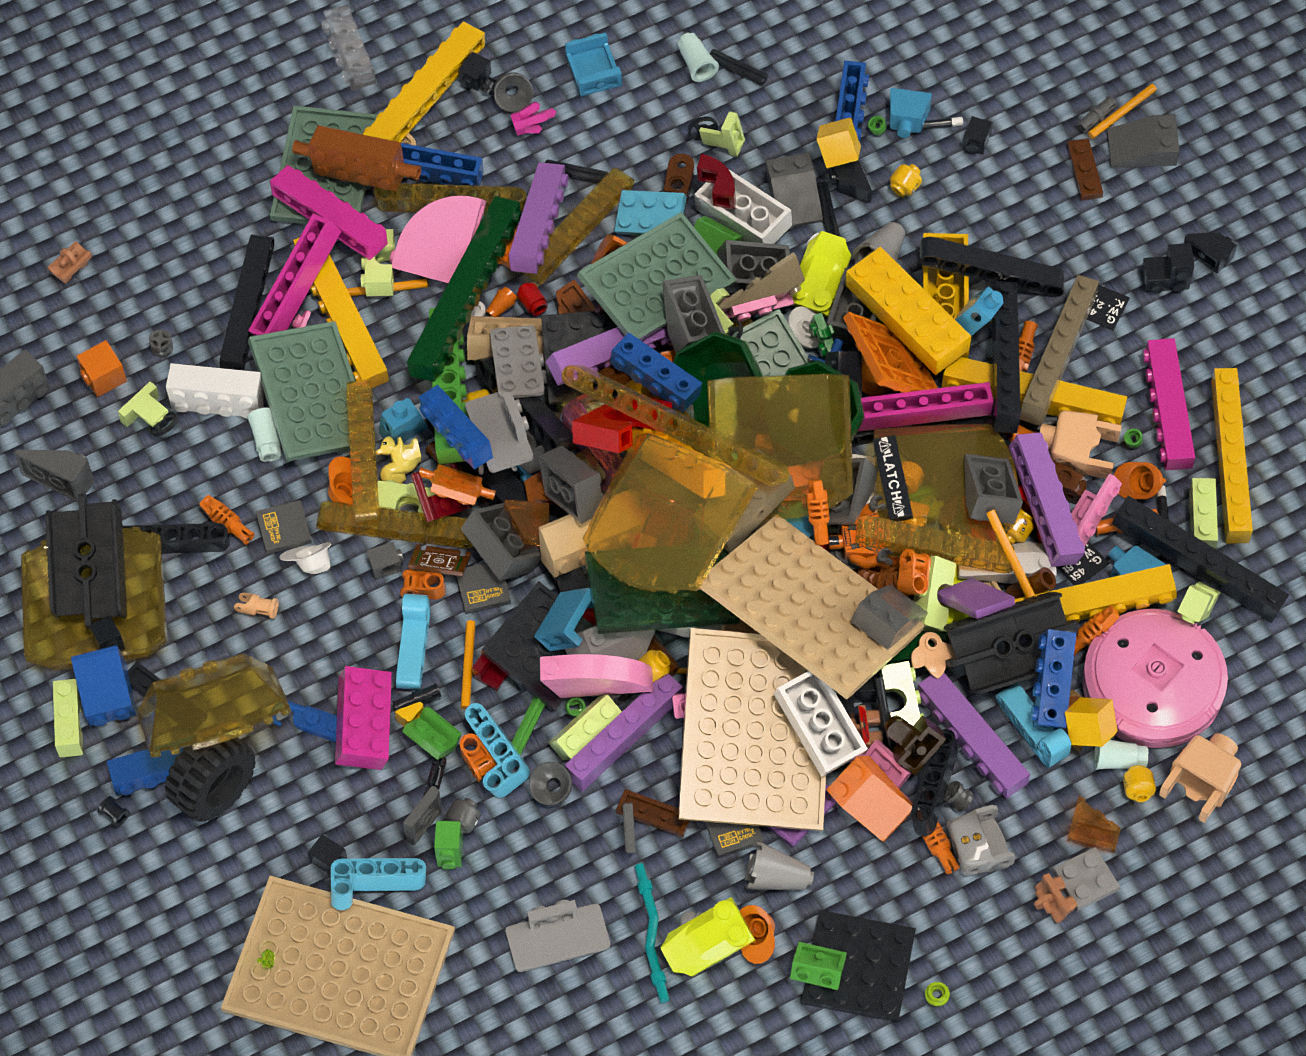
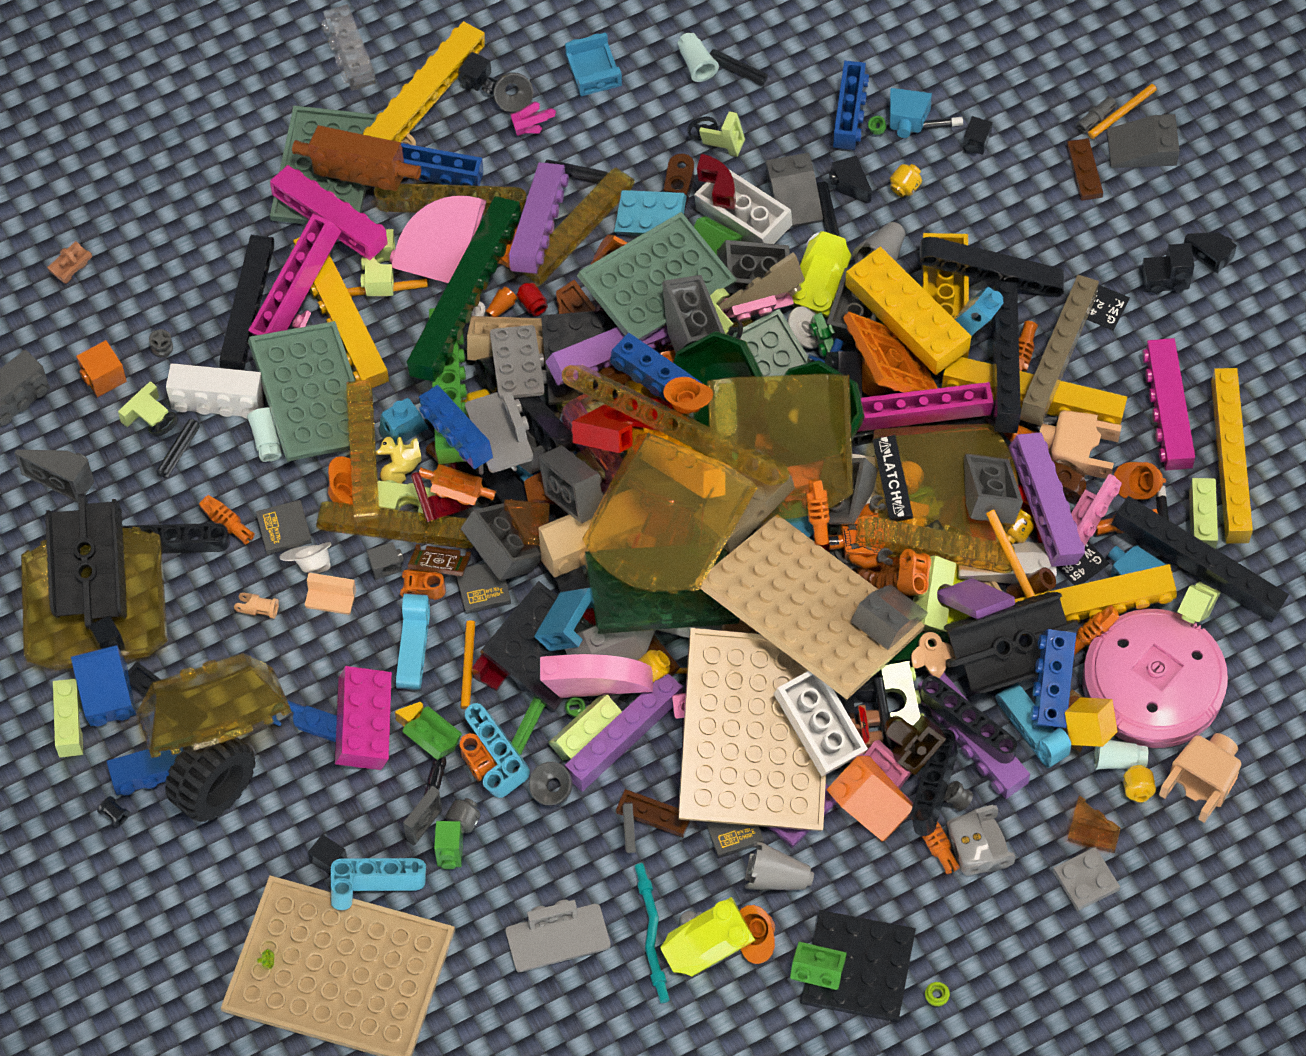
black pin [392,683,442,710] -> none
yellow head [817,117,861,168] -> none
nougat hips [1034,873,1077,924] -> none
bright green hinge [1124,428,1143,449] -> none
none -> black axle [157,419,200,478]
none -> light nougat panel [305,573,356,615]
none -> orange piece [663,377,713,414]
none -> black beam [920,676,1017,764]

